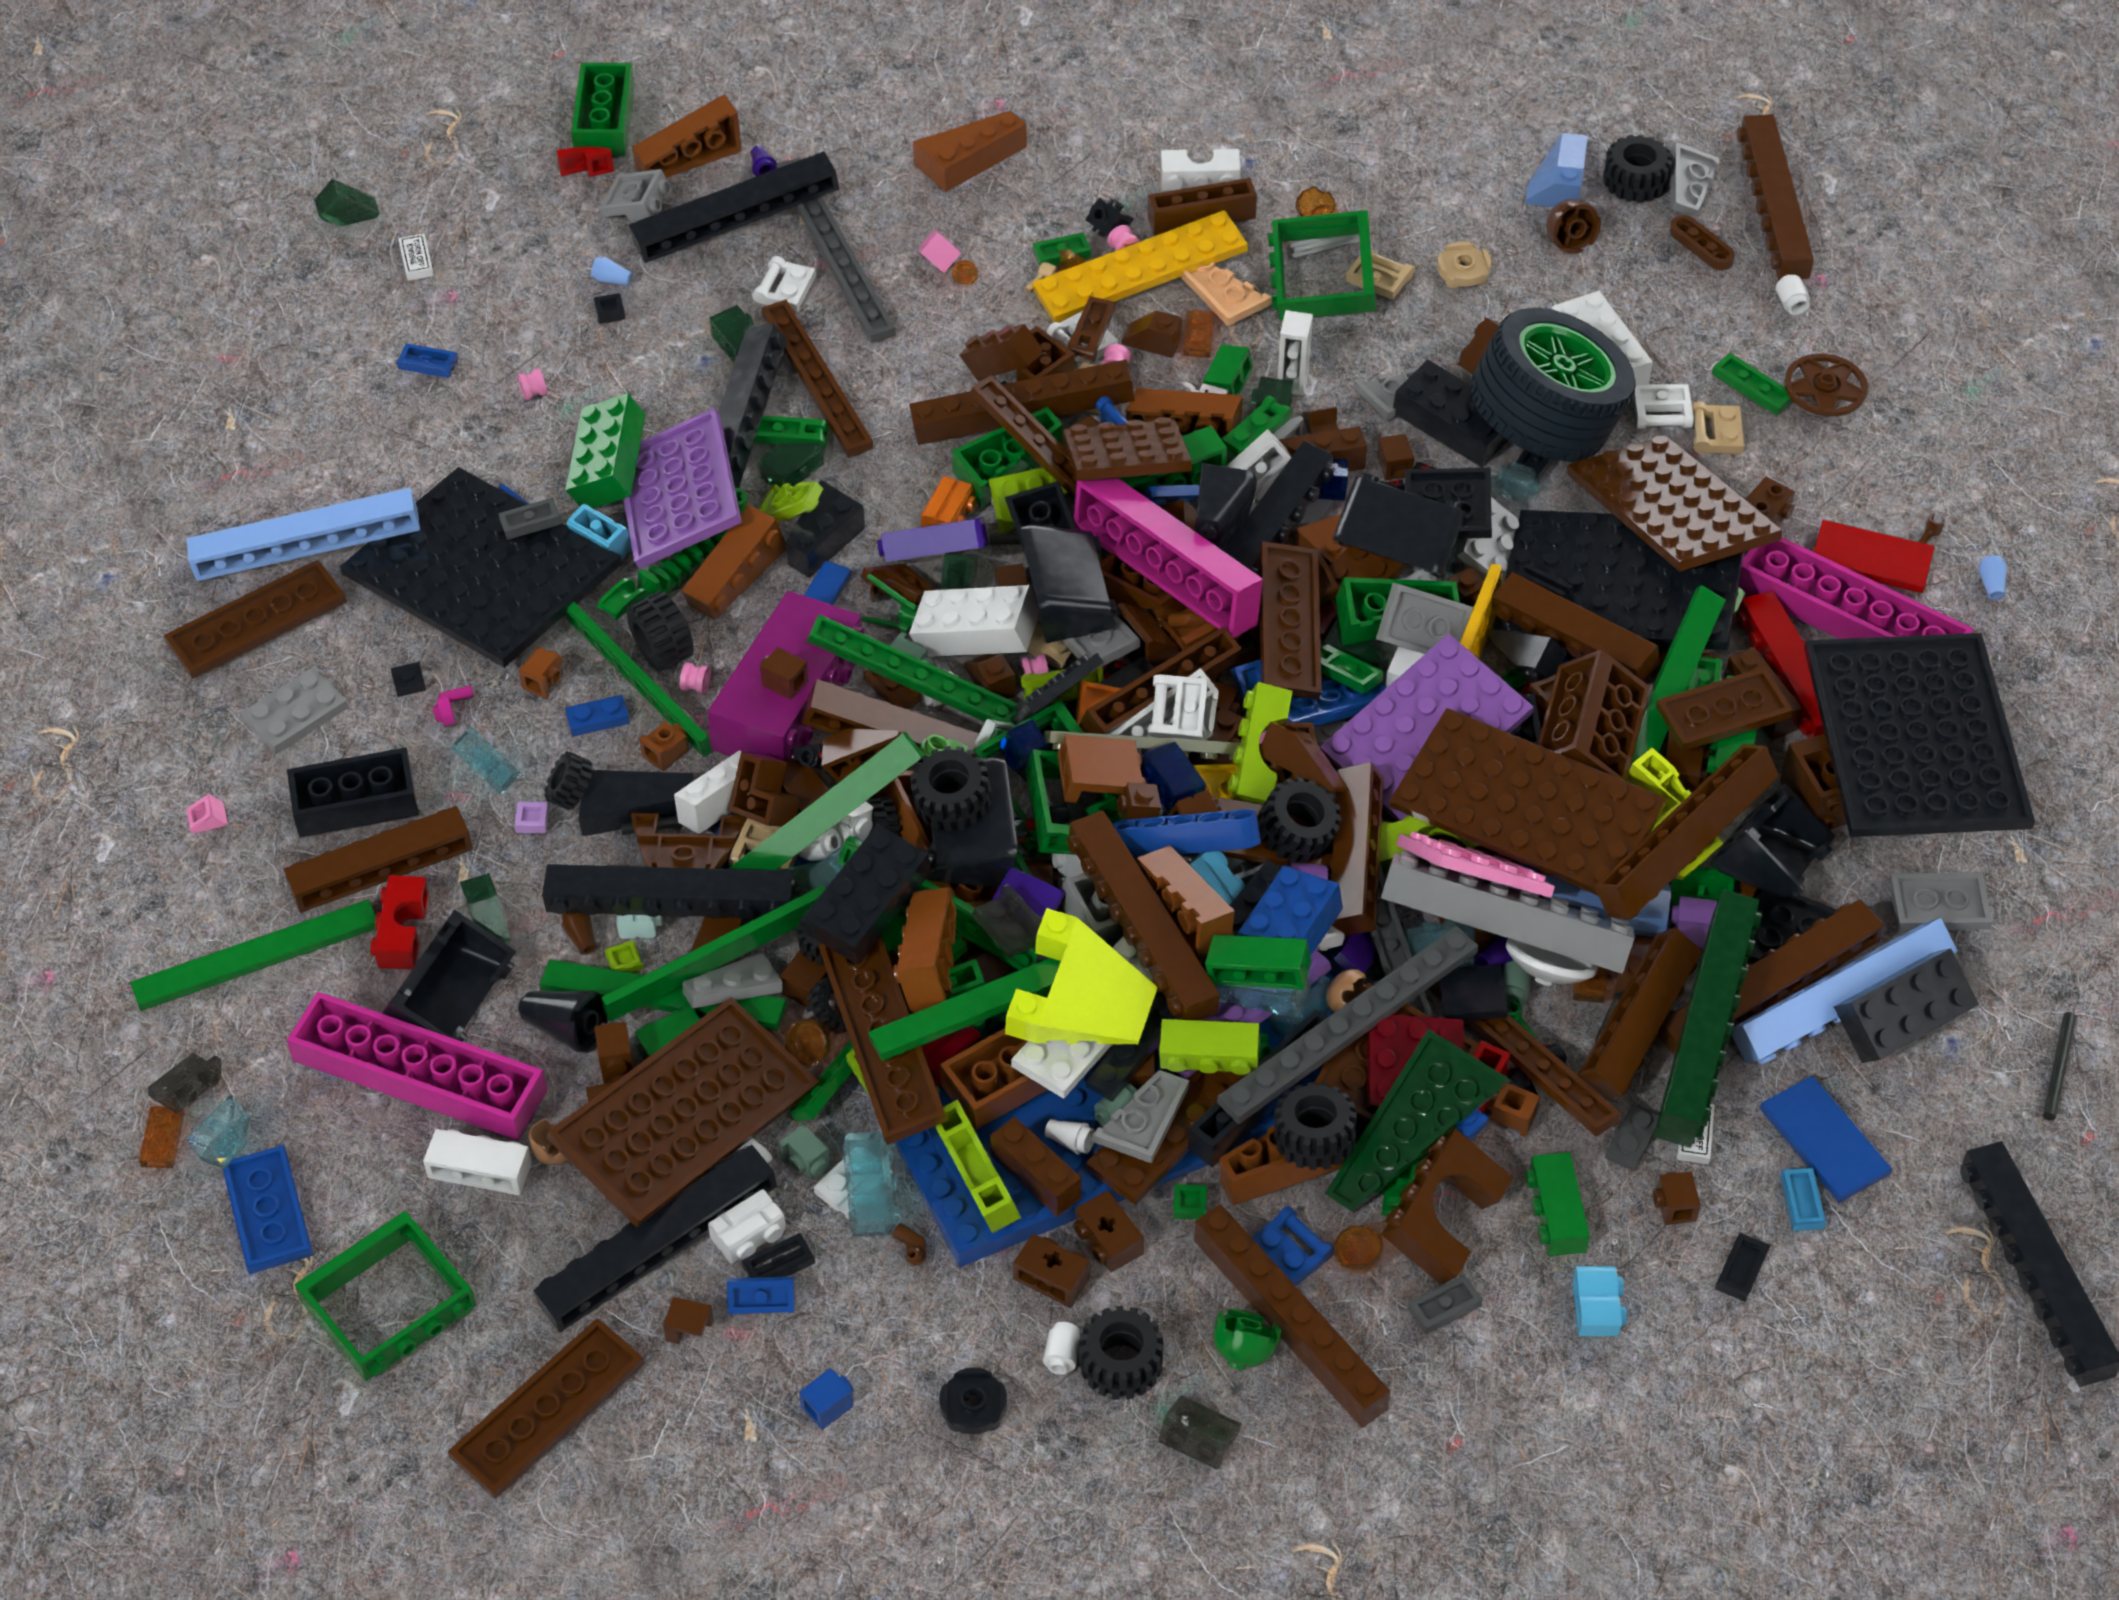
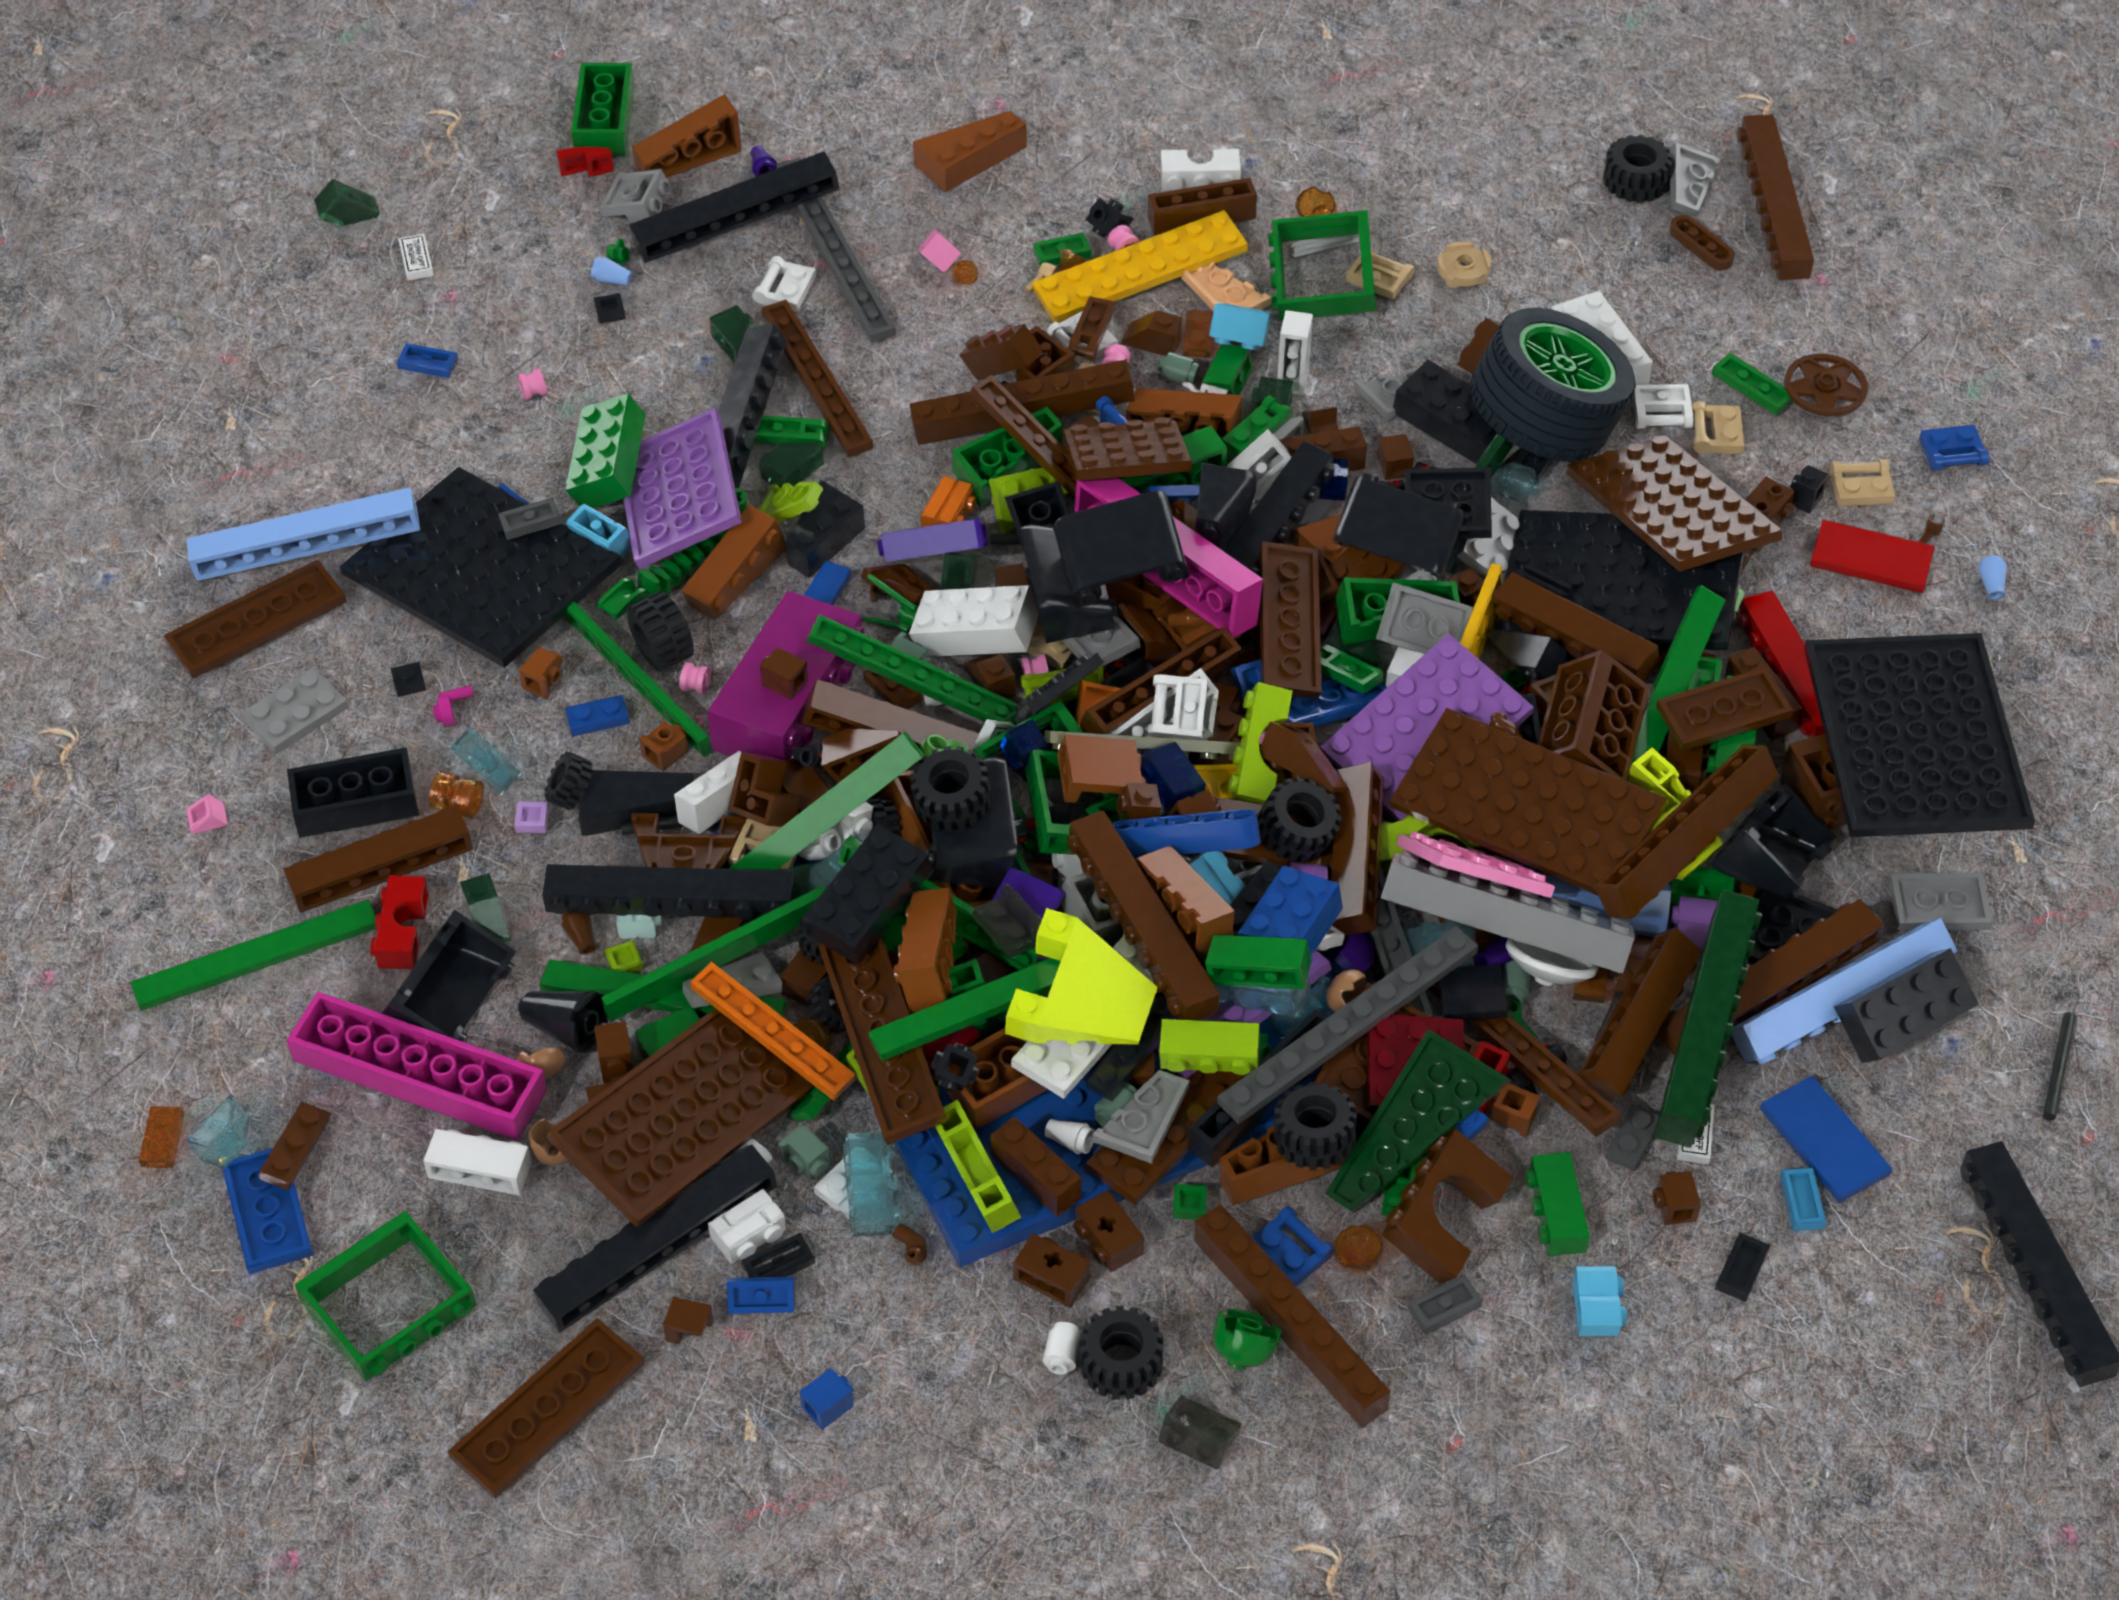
clear smoke bracket [148,1053,222,1114] -> none
black plate [939,1368,1007,1434] -> none
medium blue wedge [1525,133,1588,207] -> none
reddish brown cylinder [1546,199,1601,254] -> none
dark pink brick [1739,537,1974,639] -> none
white brick [1776,275,1810,315] -> none
none -> reddish brown plate [259,1101,331,1191]
none -> clear orange wheel [428,770,484,819]
none -> medium nougat hair [514,1046,565,1080]
none -> green plate [606,239,630,267]
none -> orange plate [690,962,856,1101]
none -> black brick [930,1043,979,1093]
none -> black windscreen [1053,491,1190,609]
none -> sand green brick [1158,352,1200,384]
none -> medium azure brick [1209,302,1272,350]
none -> dark green tile [1474,434,1513,478]
none -> reddish brown arm [1489,712,1524,739]
none -> black brick [1790,465,1828,514]
none -> tan plate [1830,459,1896,506]
none -> blue plate [1919,424,1989,471]

